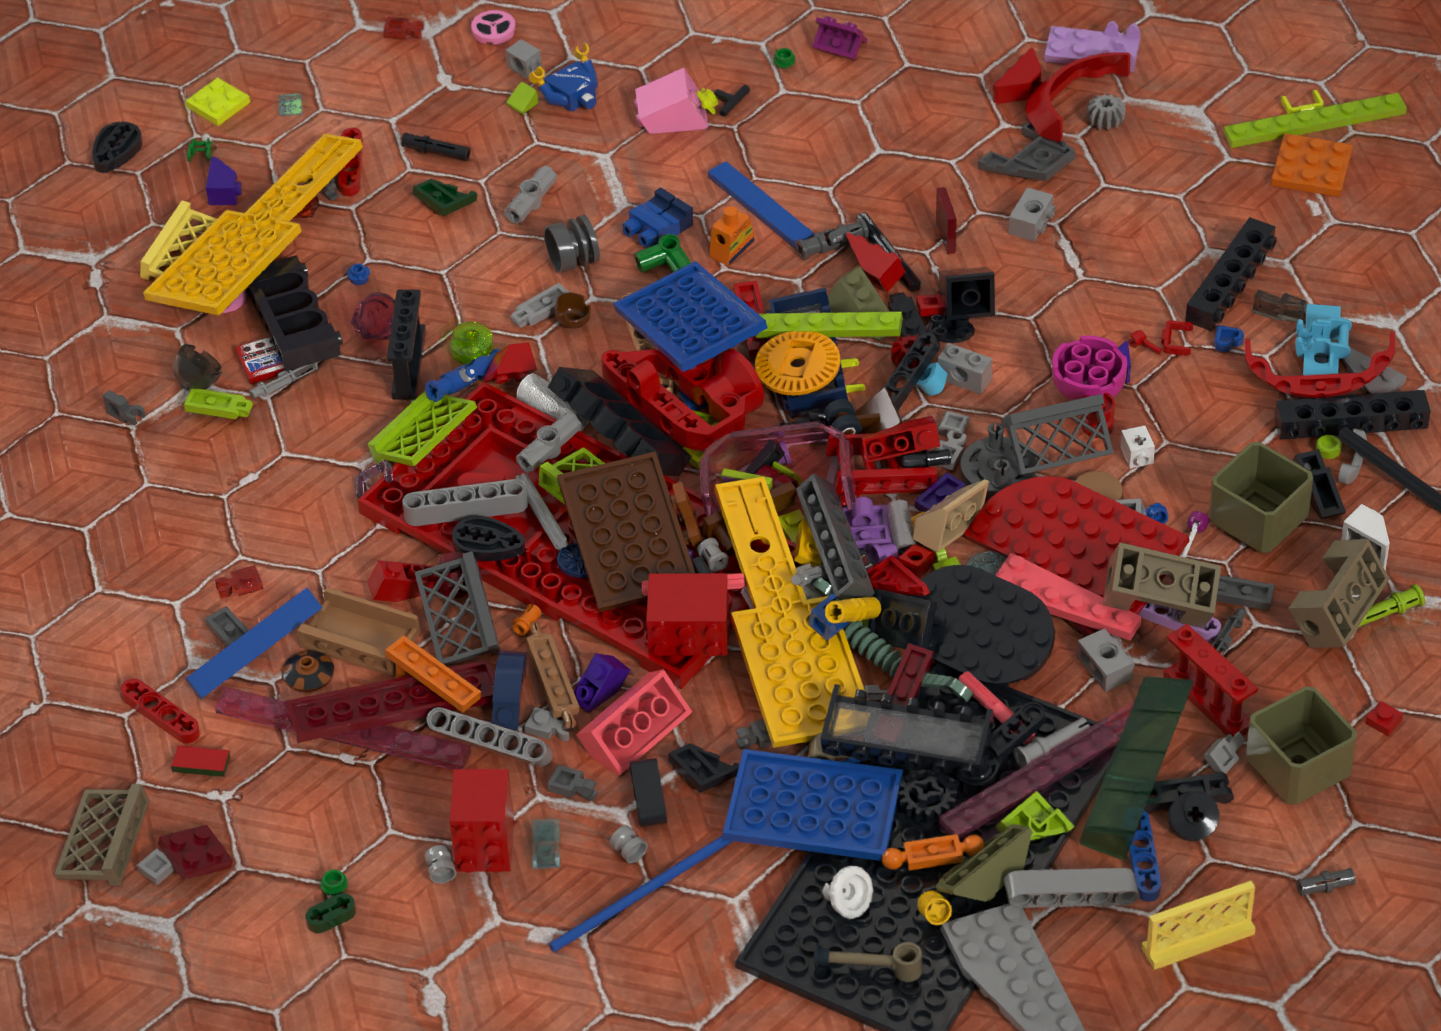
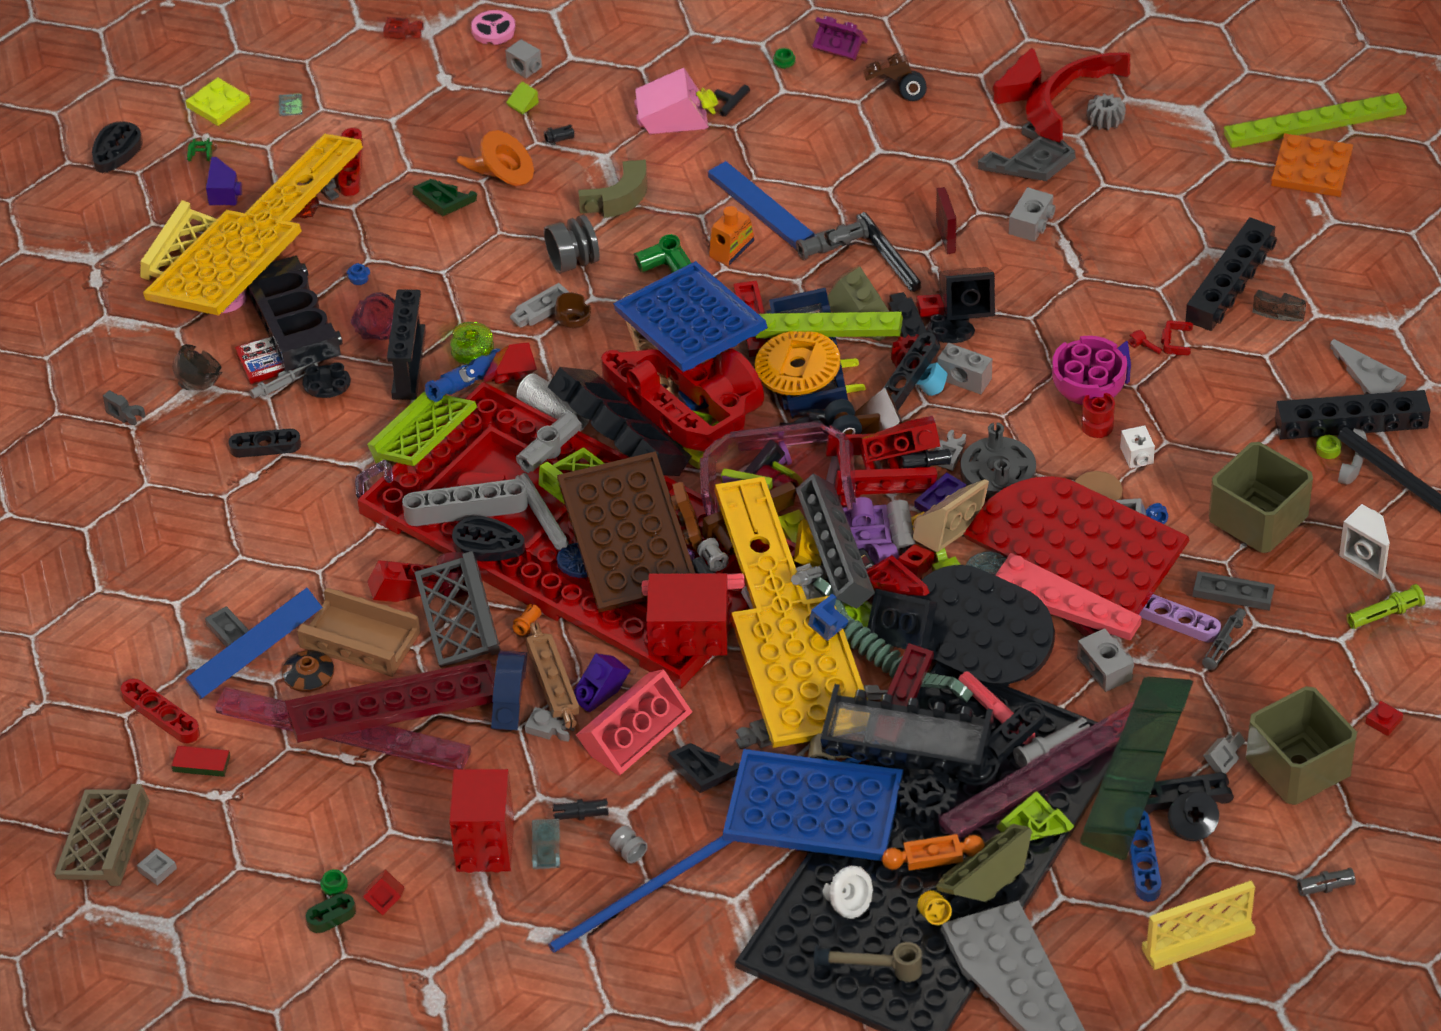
dark red plate [158,825,233,880] -> none
lime hinge [184,388,253,419] -> none
clear red plate [215,565,263,599] -> none
orange piece [385,635,481,713] -> none
black pin [401,132,471,161] -> none
light grey wheel [425,845,456,884] -> none
light grey beam [427,707,553,767] -> none
light grey piece [504,165,557,224] -> none
blue torso [529,43,598,111] -> none
dark grey plate [547,765,598,801] -> none
blue hips [623,187,693,248] -> none
black beam [630,758,667,827] -> none
yellow axle [825,597,881,624] -> none
red slope [846,232,906,293] -> none
light grey tile [938,411,970,439] -> none
dark grey fence [1002,394,1114,476] -> none
light grey beam [1004,868,1139,908] -> none
lavender hinge [1044,21,1141,72] -> none
dark tan plate [1102,543,1221,628] -> none
red fence [1163,624,1258,737] -> none
magenta hinge [1180,511,1209,558] -> none
blue tile [1214,325,1244,352] -> none
red windscreen [1245,332,1396,398] -> none
neon yellow piece [1281,90,1323,114] -> none
dark tan plate [1289,539,1389,648] -> none
black slope [1293,449,1346,519] -> none
medium azure piece [1295,304,1352,375] -> none
none -> black beam [228,429,301,458]
none -> black dish [302,362,351,398]
none -> red panel [363,869,405,915]
none -> orange piece [457,130,534,186]
none -> black pin [544,124,575,146]
none -> black pin [553,798,609,821]
none -> olive arch [578,160,647,218]
none -> reddish brown plate [863,53,927,101]

